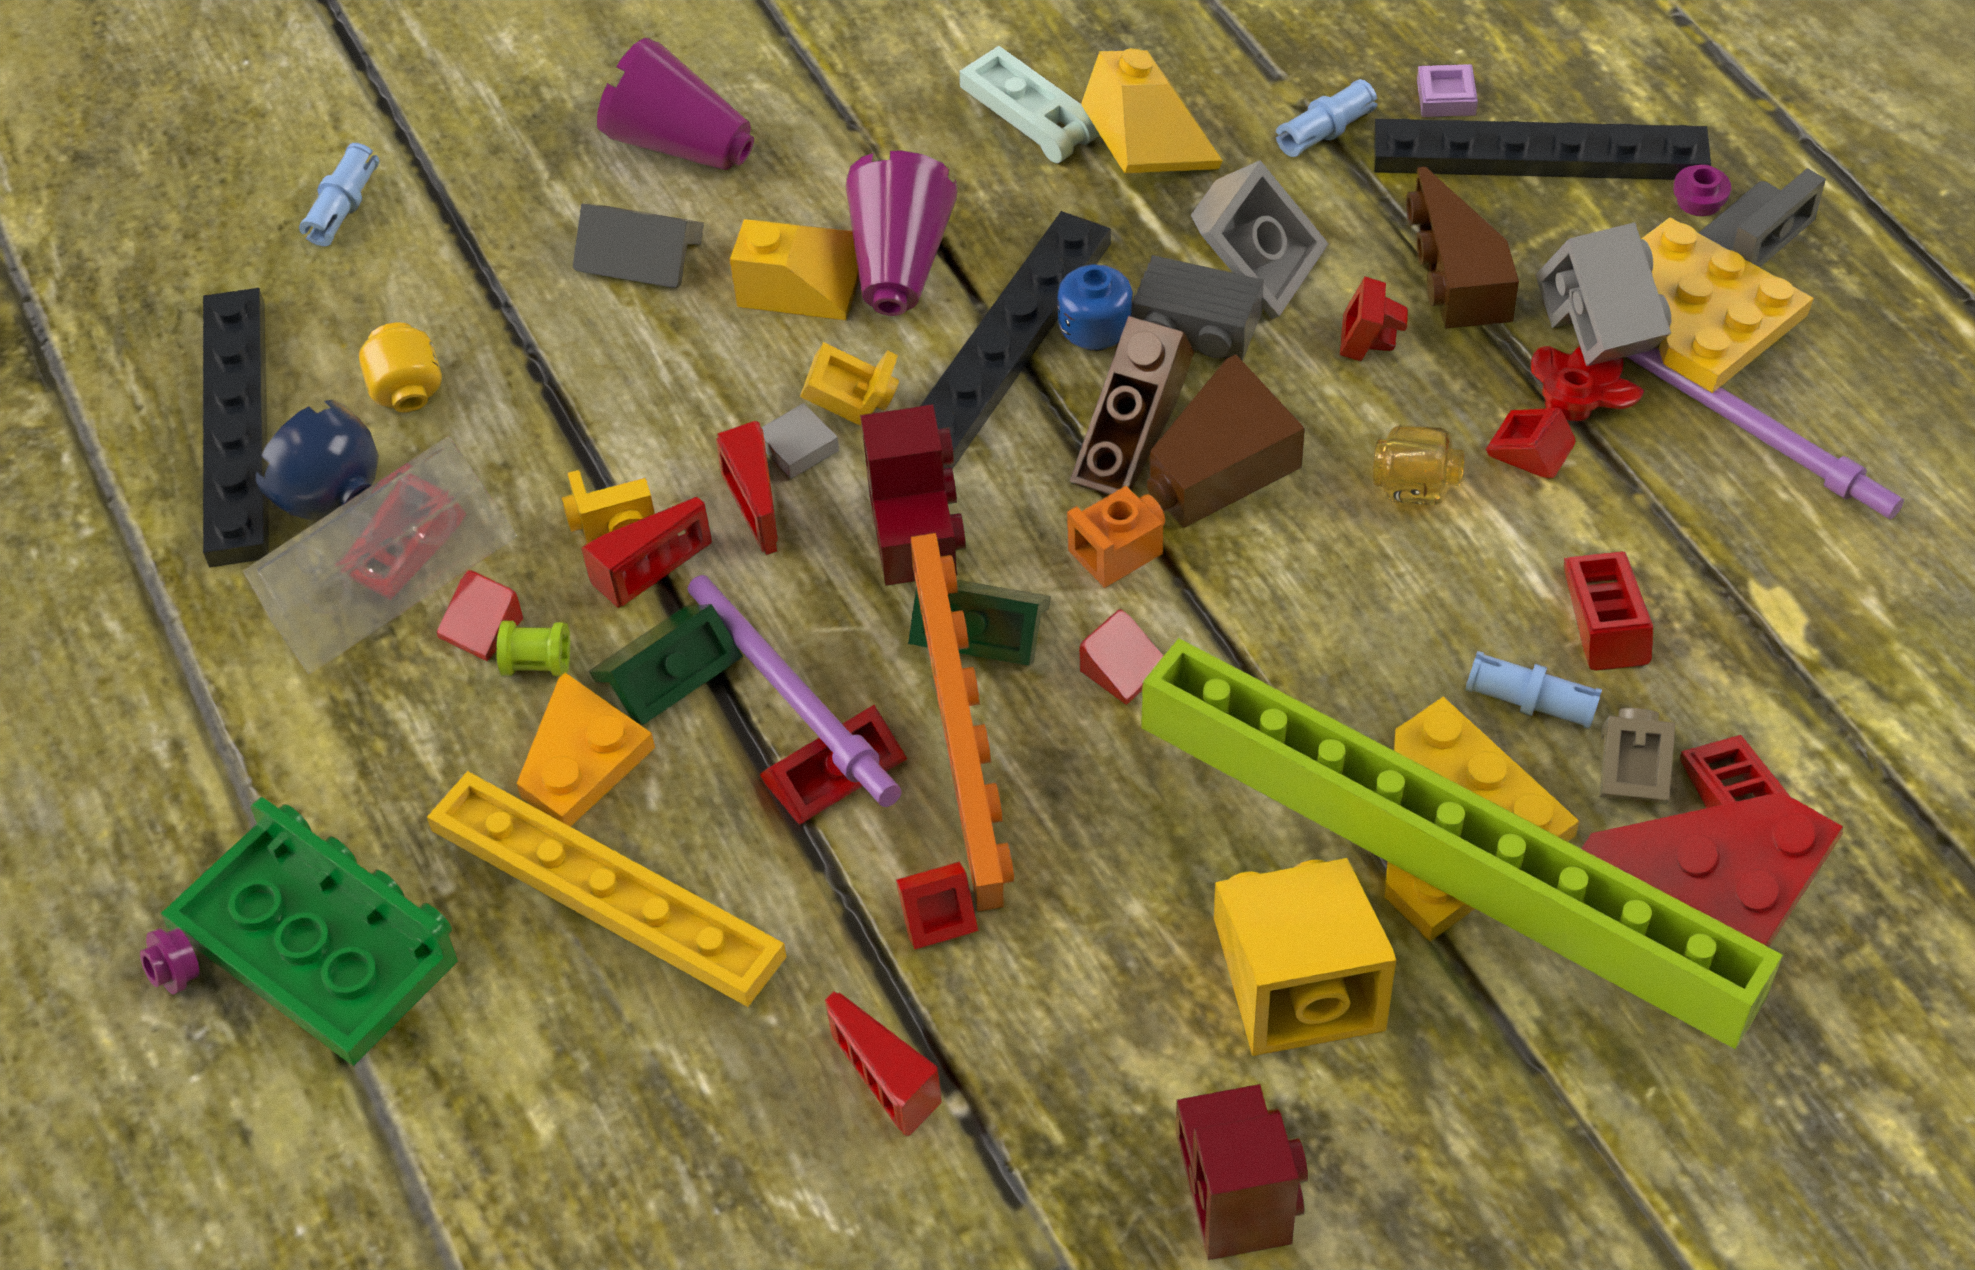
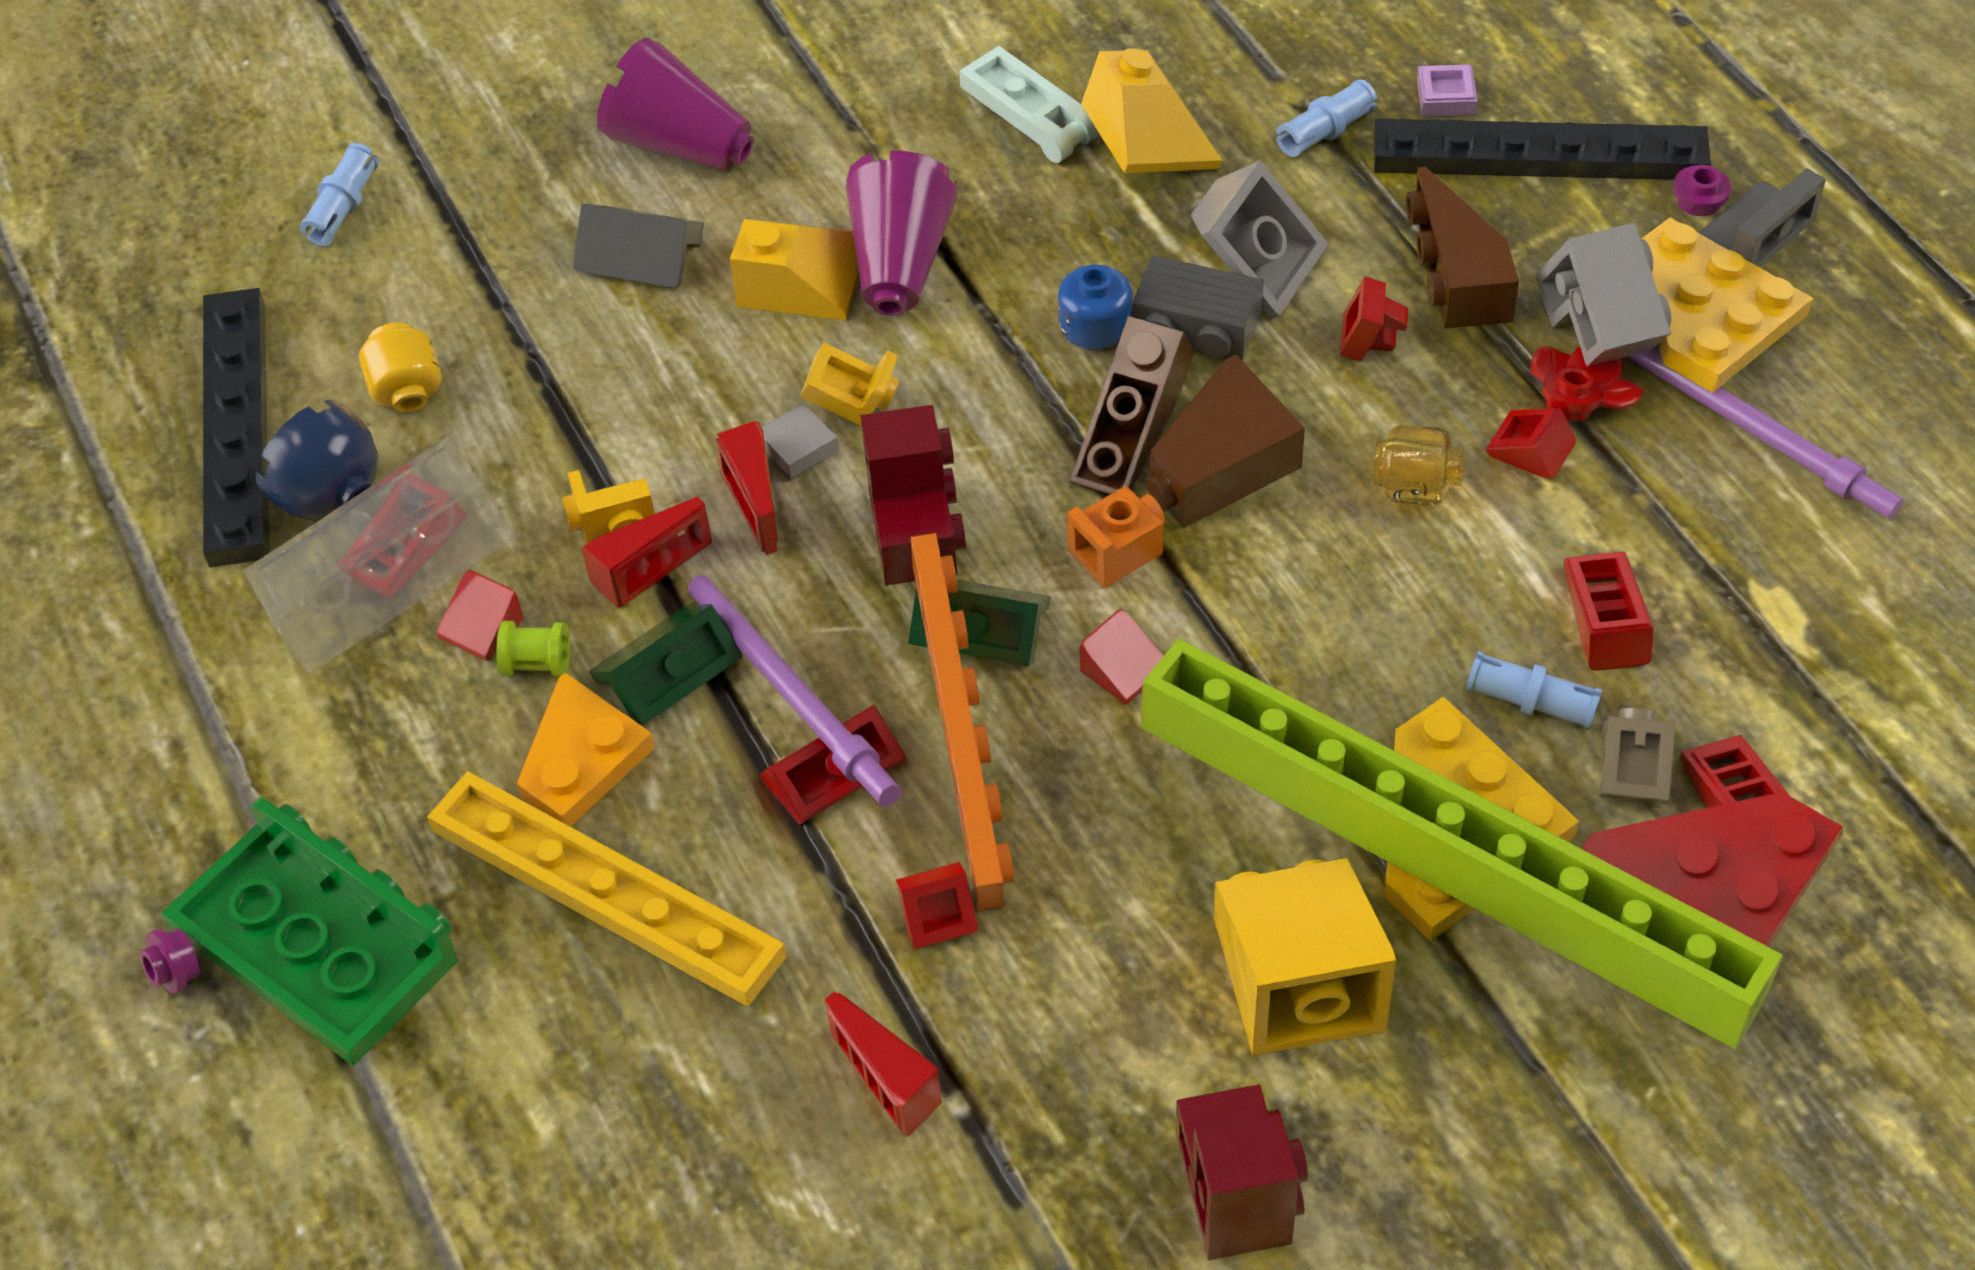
black plate [920,211,1111,469] -> none

